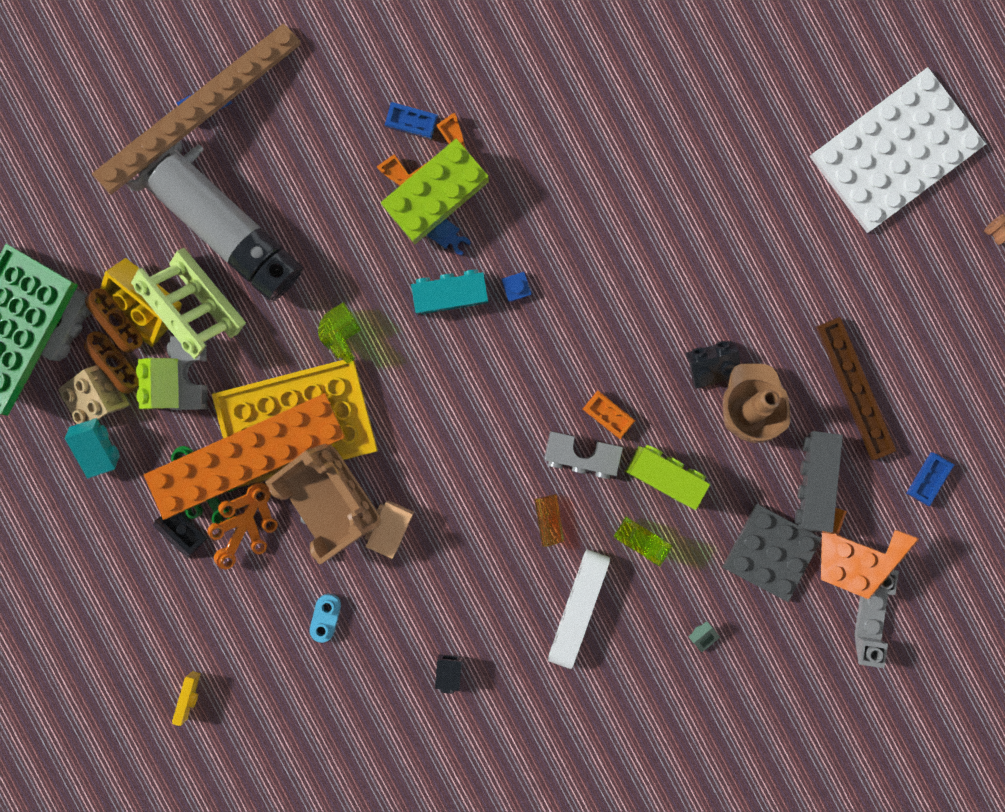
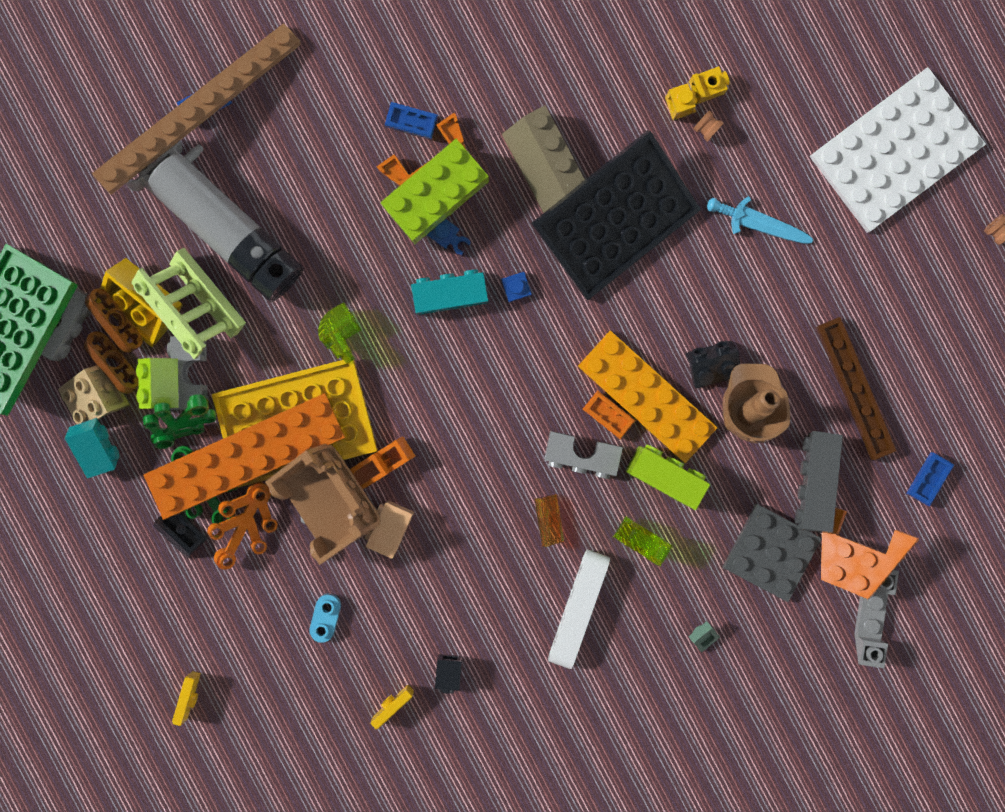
none -> green plant [143,394,216,449]
none -> orange slope [350,436,416,489]
none -> yellow plate [370,684,414,729]
none -> dark tan slope [502,105,585,213]
none -> black plate [531,130,701,301]
none -> light orange plate [577,330,718,463]
none -> yellow brick [665,83,697,120]
none -> yellow brick [689,66,730,104]
none -> nougat wheel [693,110,724,142]
none -> medium azure sword [707,196,813,244]

